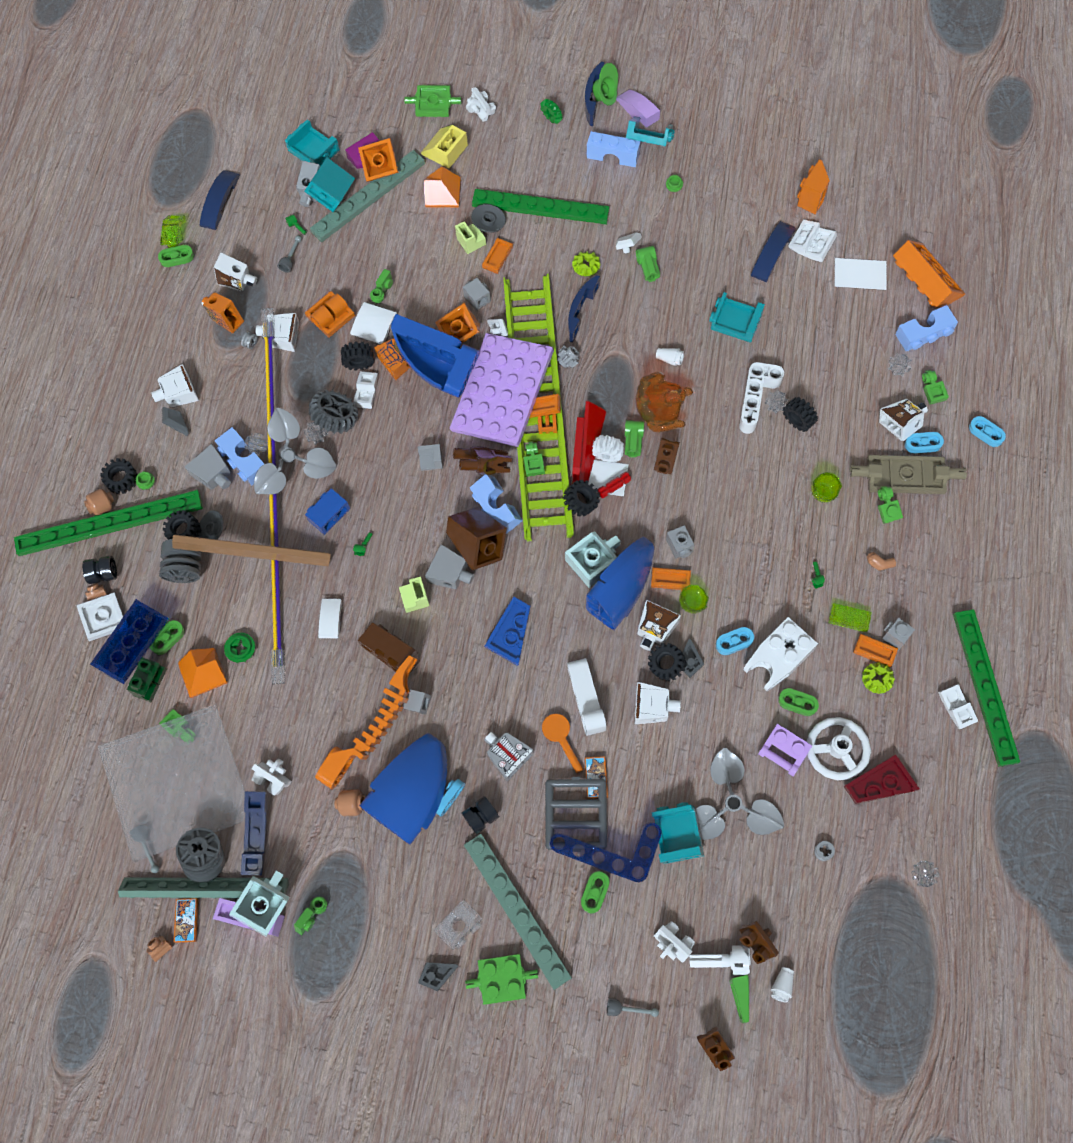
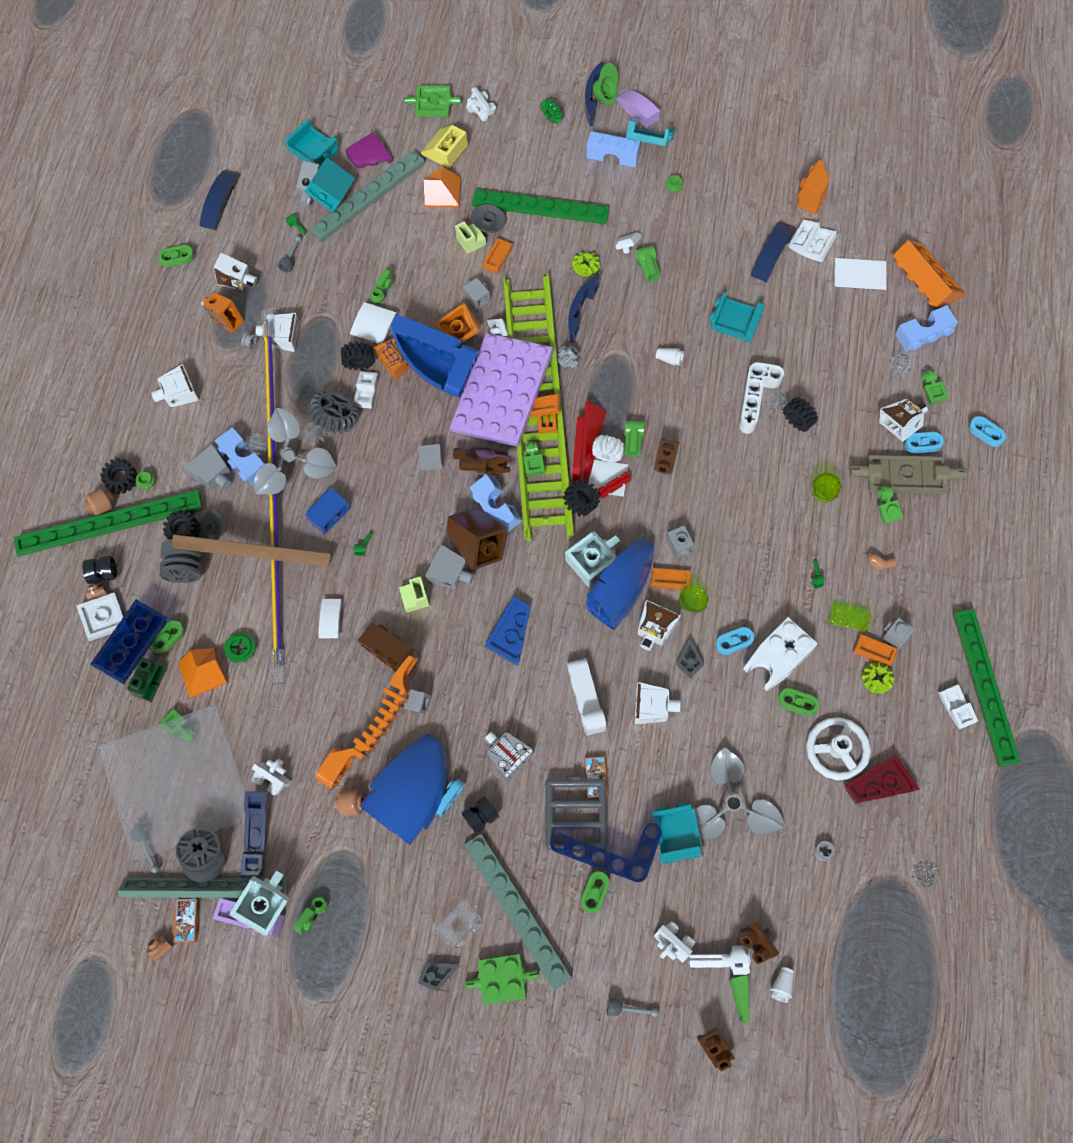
clear neon green slope [160,215,186,248] -> none
dark grey piece [162,407,189,436] -> none
orange plate [305,291,355,338] -> none
orange slope [358,138,399,182] -> none
orange piece [542,714,583,774] -> none
clear orange piece [635,372,693,432] -> none
black tyre [648,643,686,681] -> none
lavender plate [758,724,812,776] -> none

